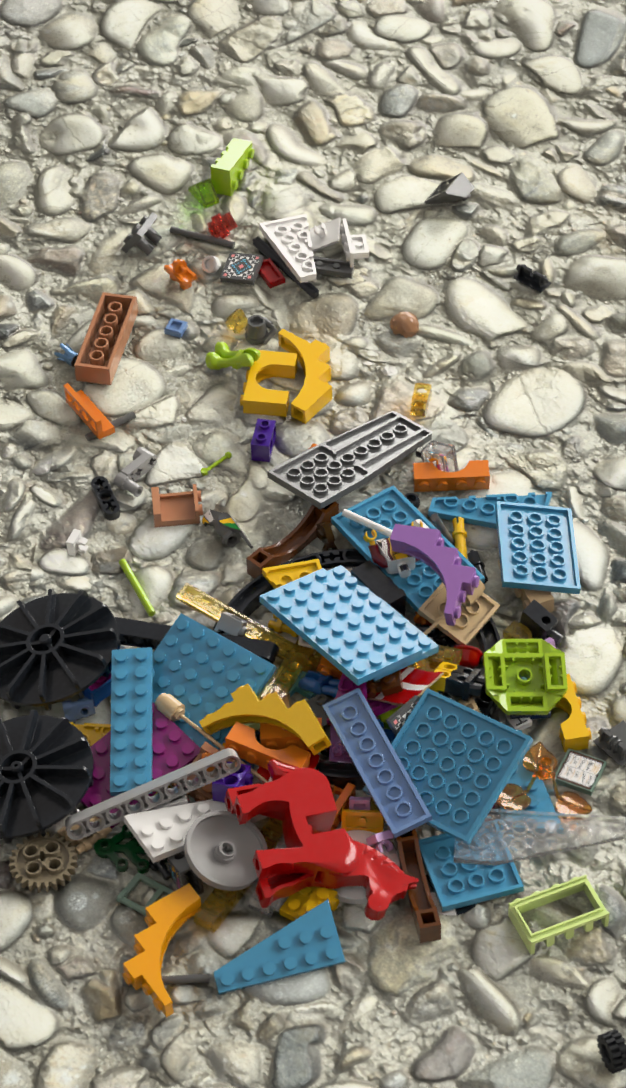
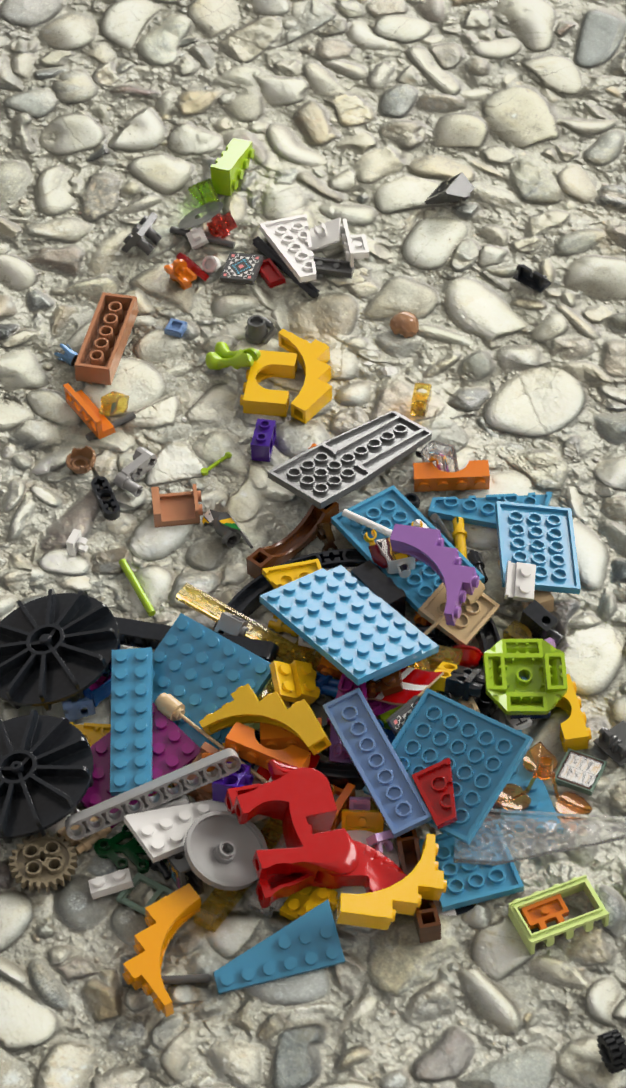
clear yellow tile [225,308,248,334] -> none
none -> medium nougat hair [66,446,96,474]
none -> white plate [88,868,134,900]
none -> clear yellow leg [99,391,130,416]
none -> red tile [176,252,209,281]
none -> dark grey sticker [179,202,223,229]
none -> white tile [186,227,209,250]
none -> yellow plate [269,660,320,706]
none -> yellow arch [336,834,447,930]
none -> red wing [411,758,457,829]
none -> white plate [504,561,536,603]
none -> orange plate [520,894,569,931]

